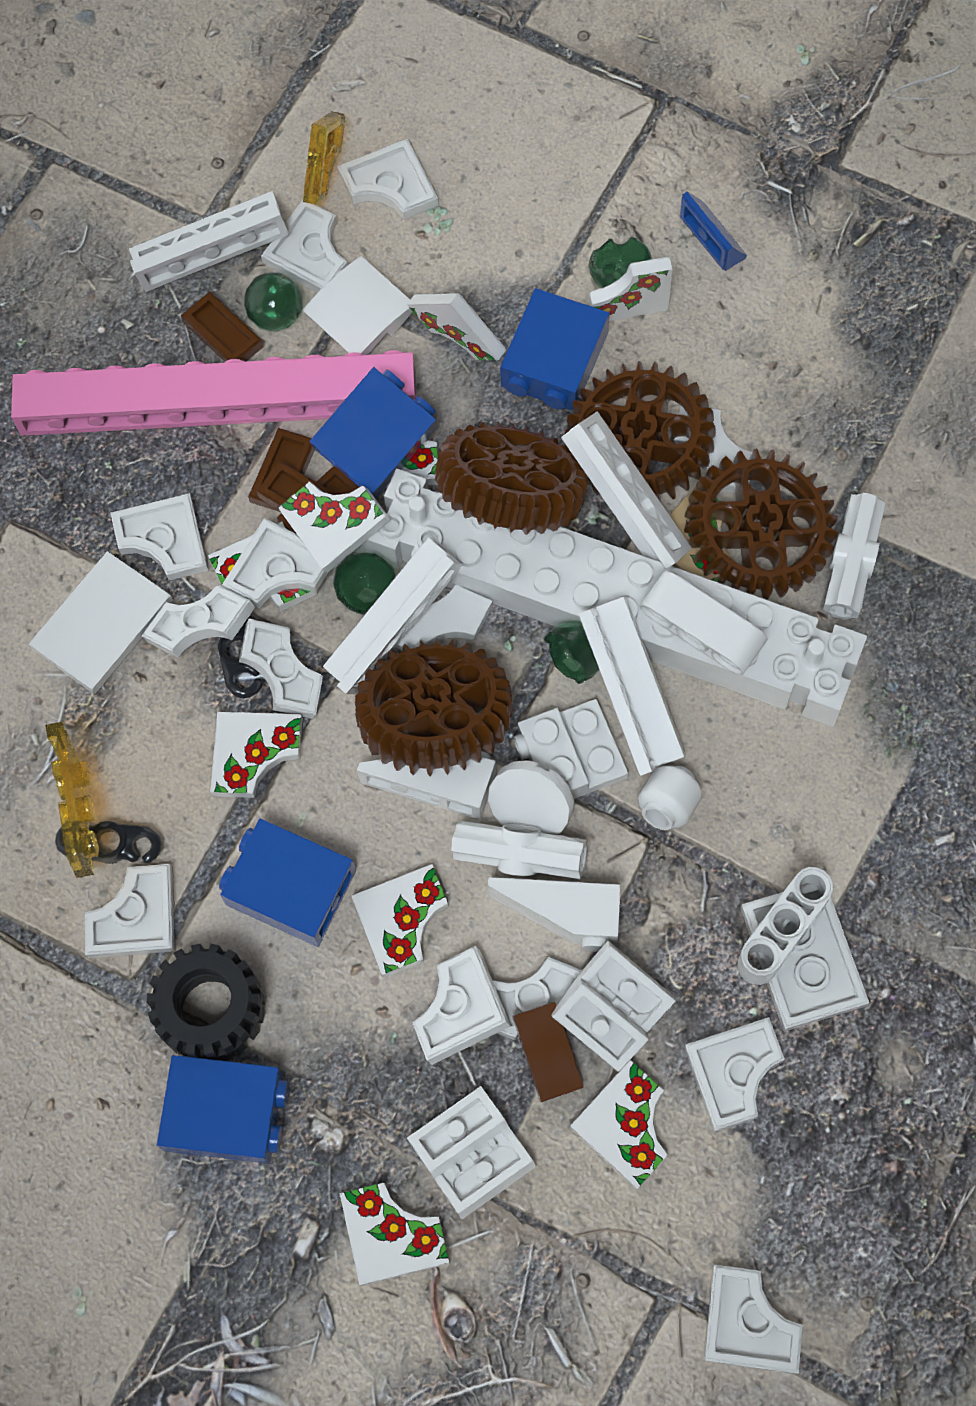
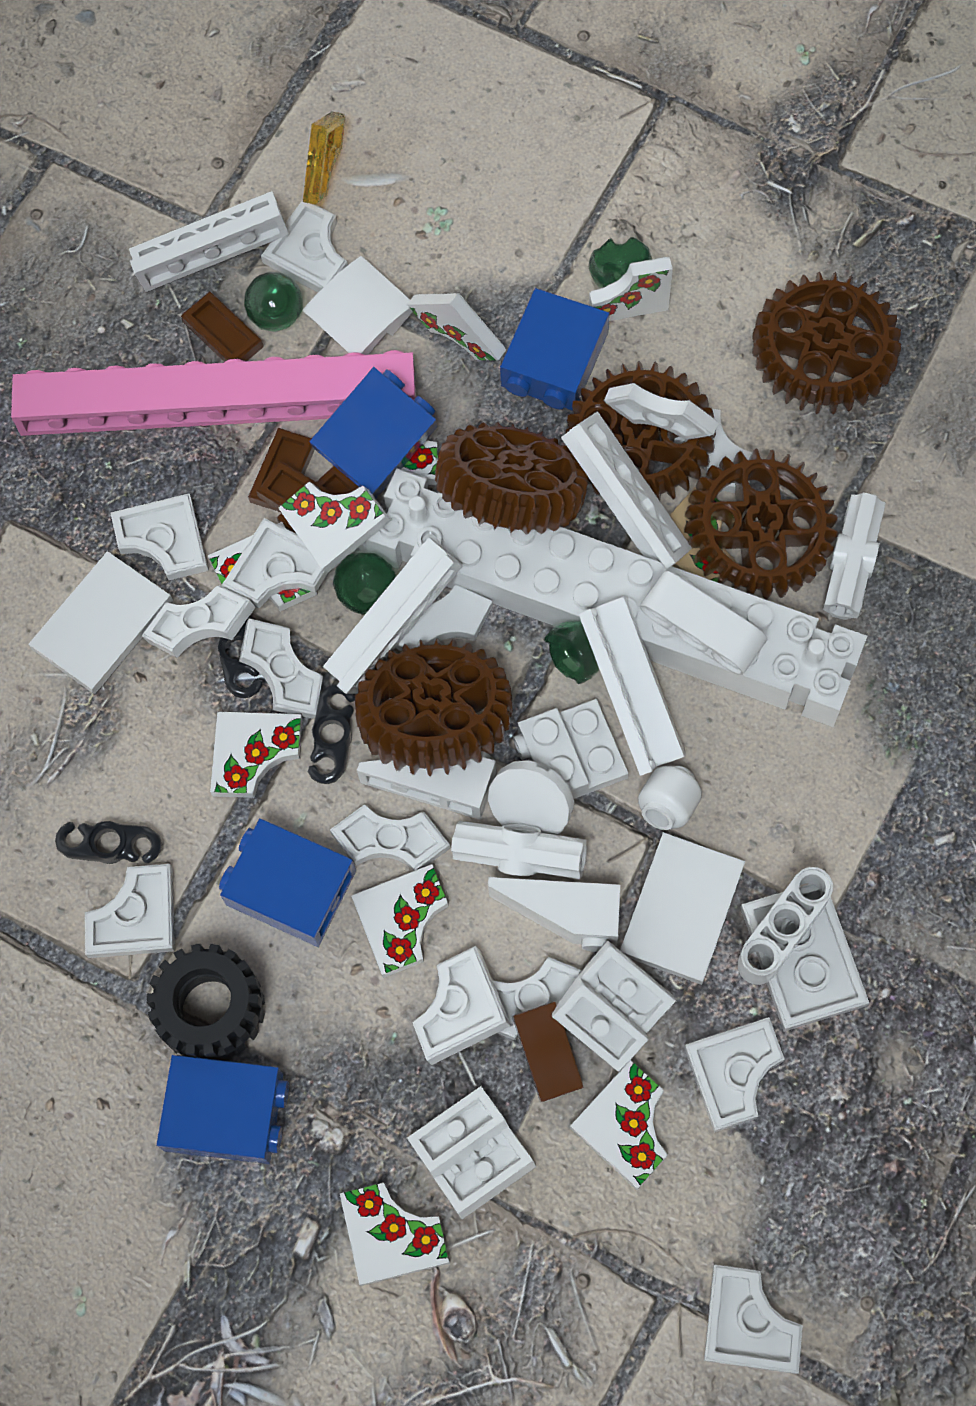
clear yellow wing [45,721,99,878] -> none
white tile [337,139,439,220] -> none
blue slope [680,192,747,271] -> none
none -> black piece [307,684,355,784]
none -> white tile [330,805,450,871]
none -> white tile [604,383,719,440]
none -> white tile [620,832,745,985]
none -> reddish brown gear [752,271,901,415]

